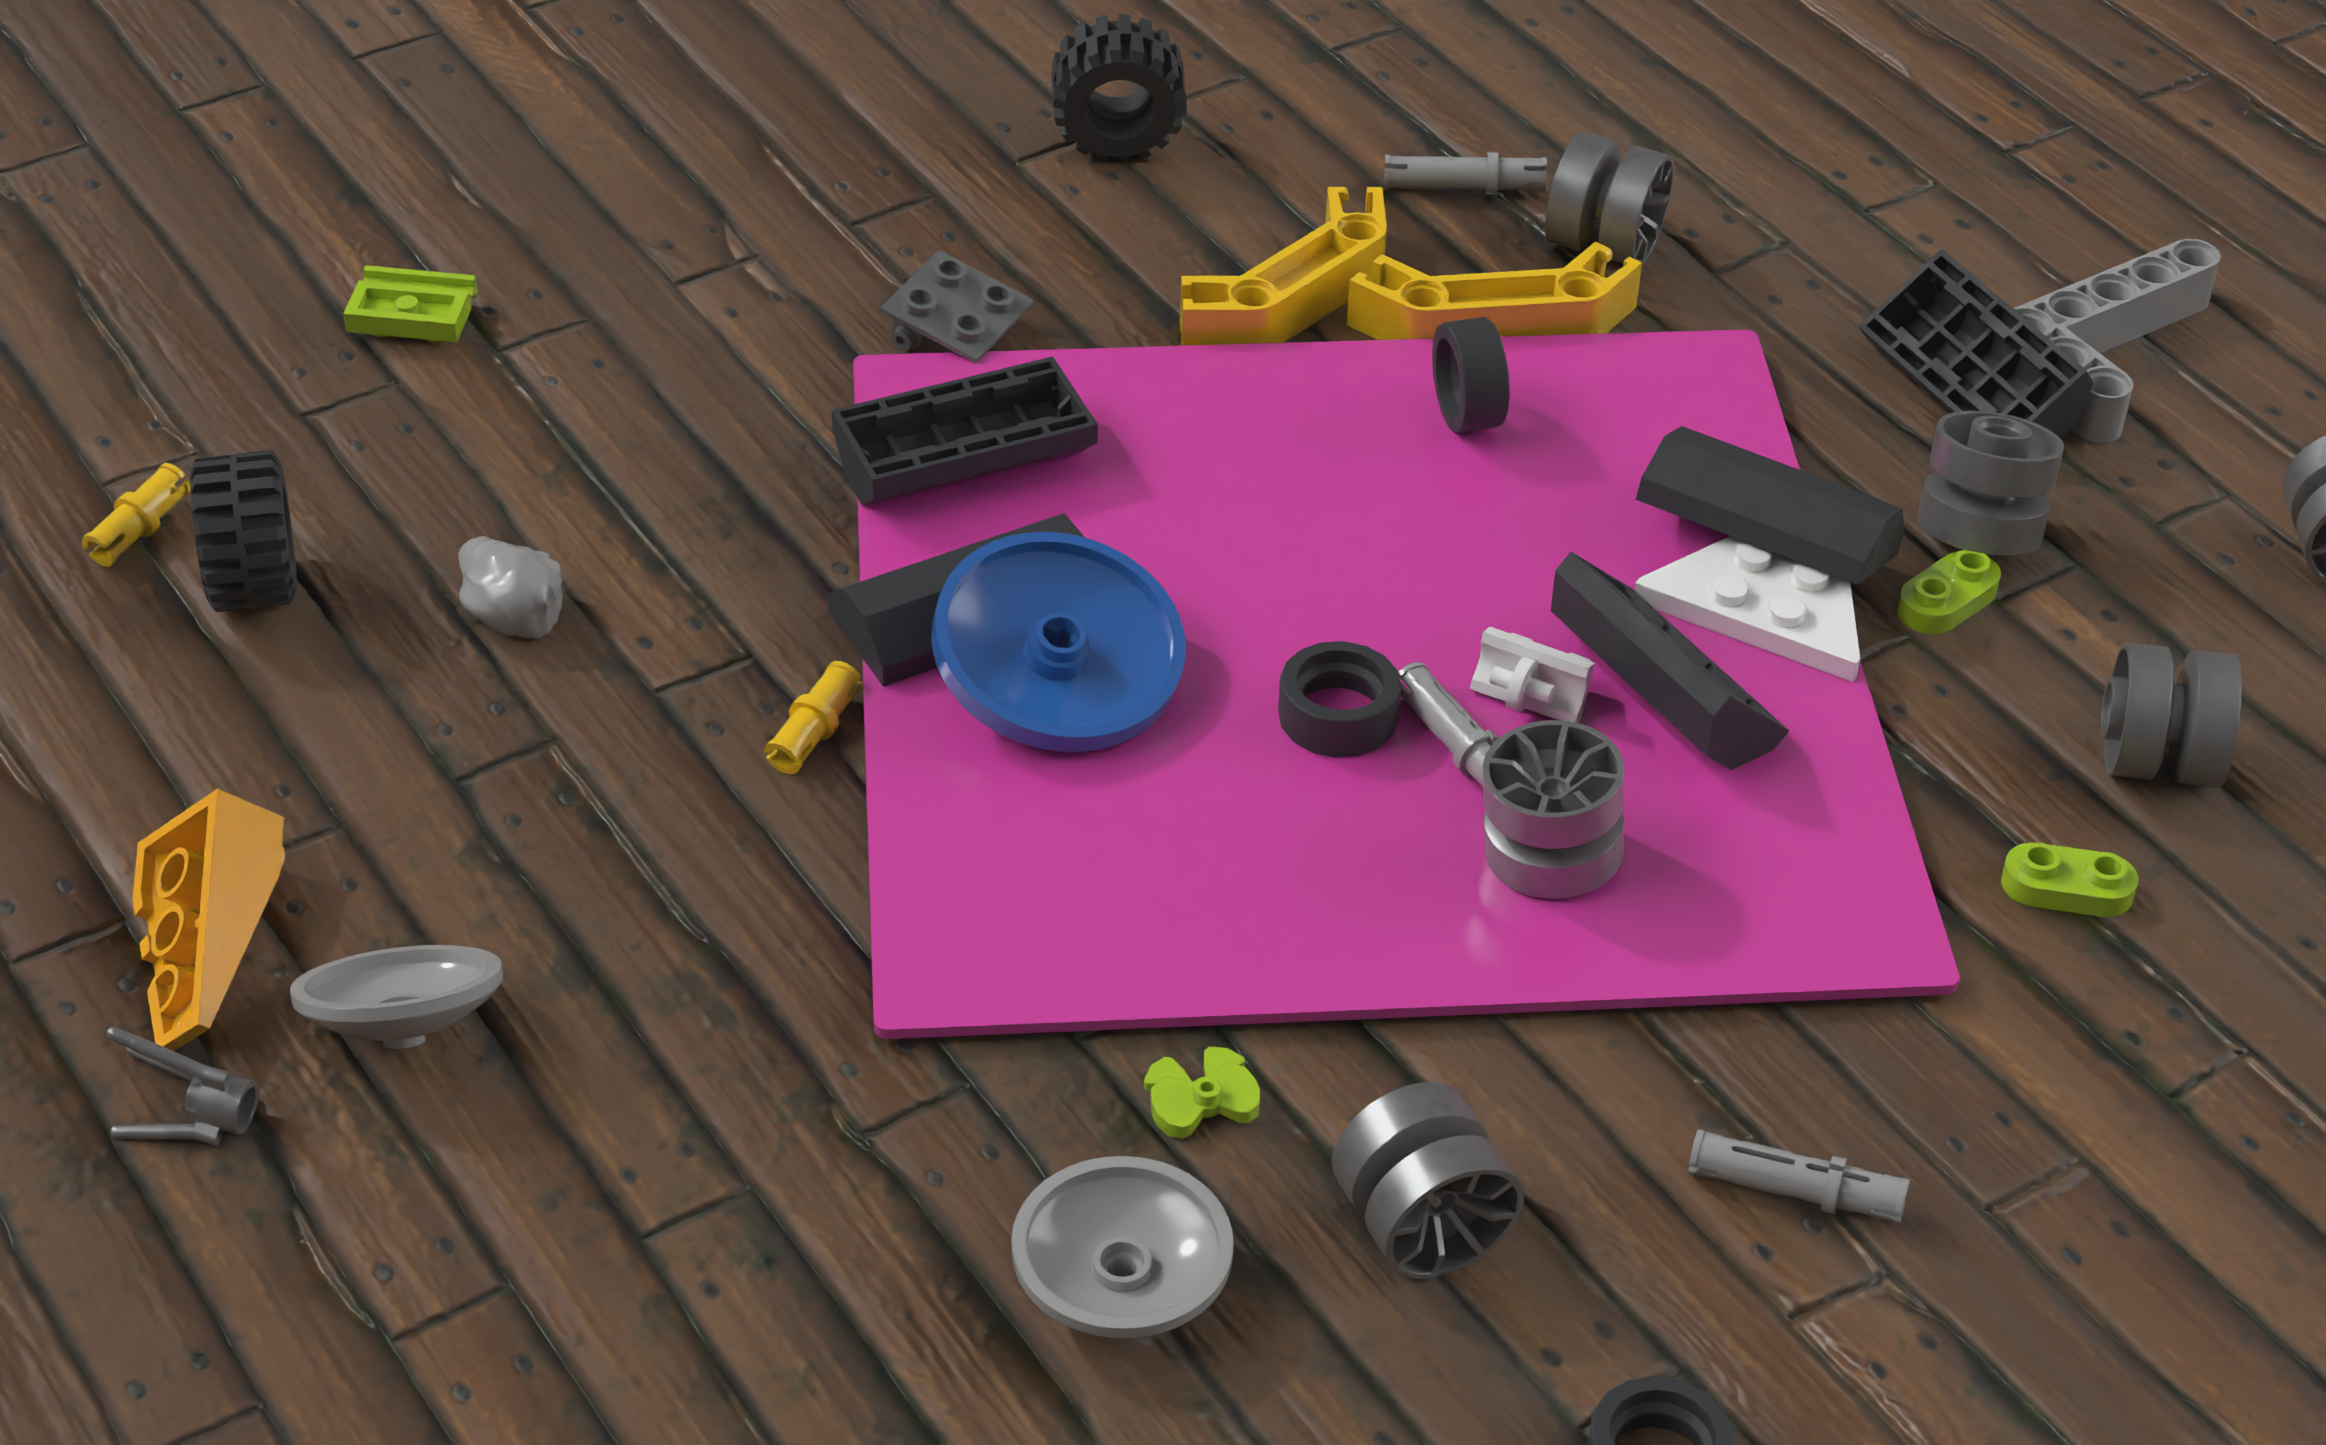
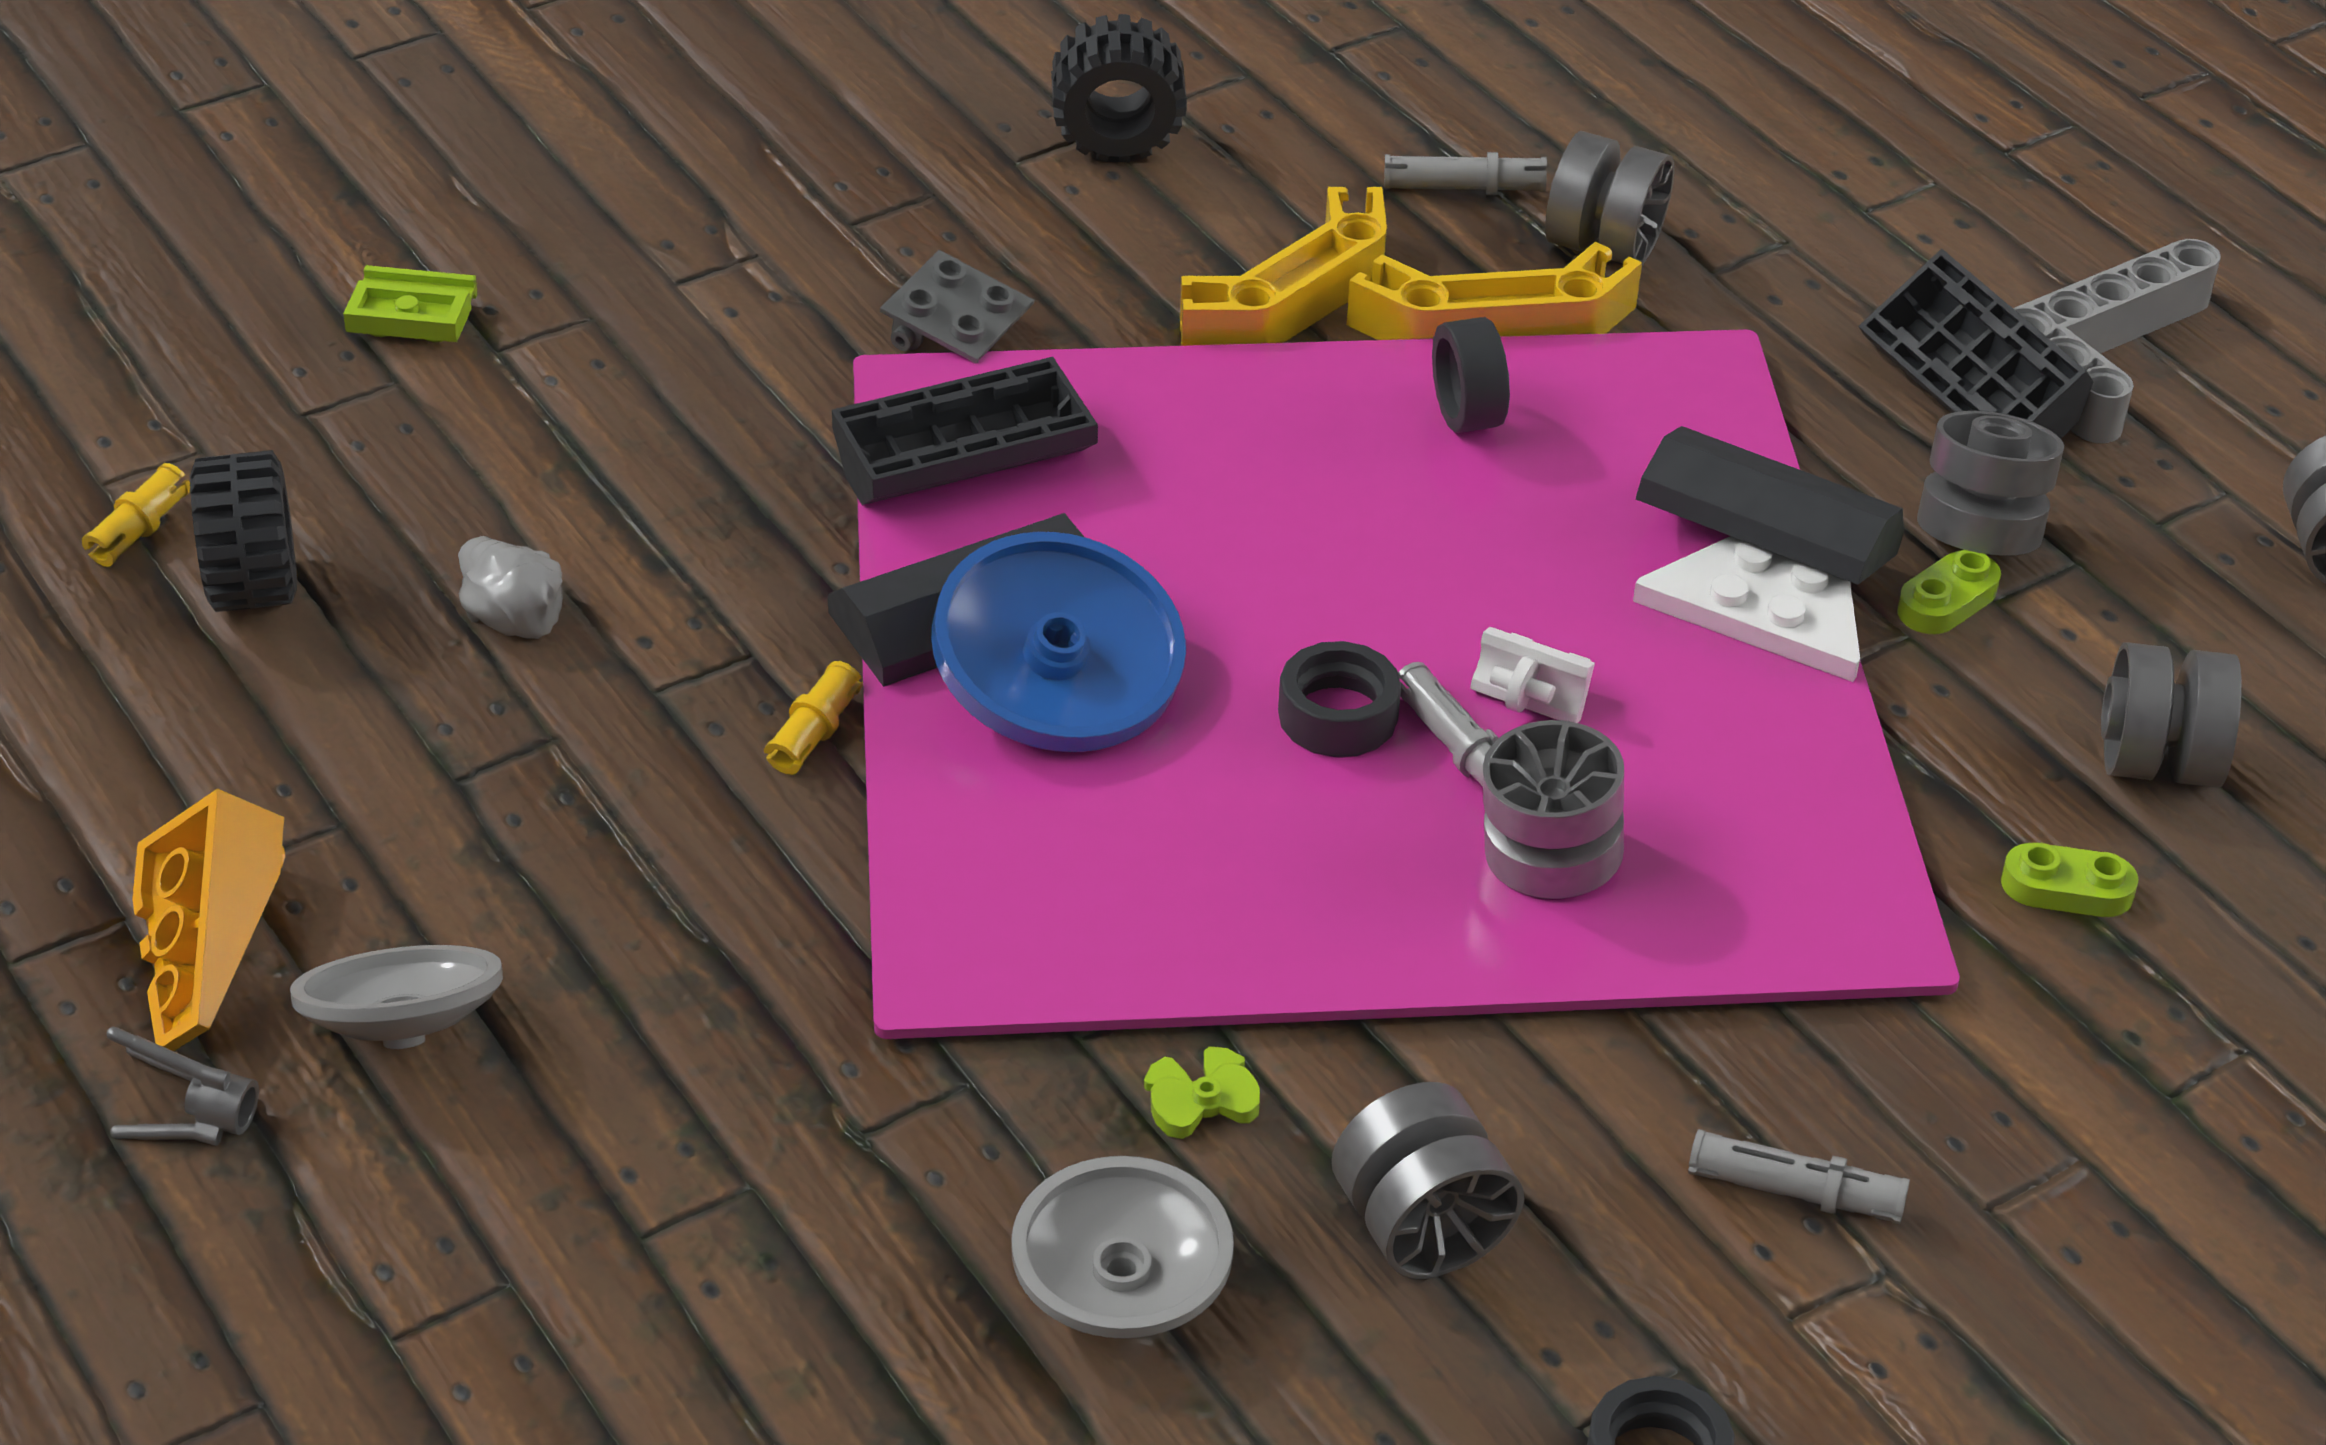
black piece [1550,552,1789,770] -> none

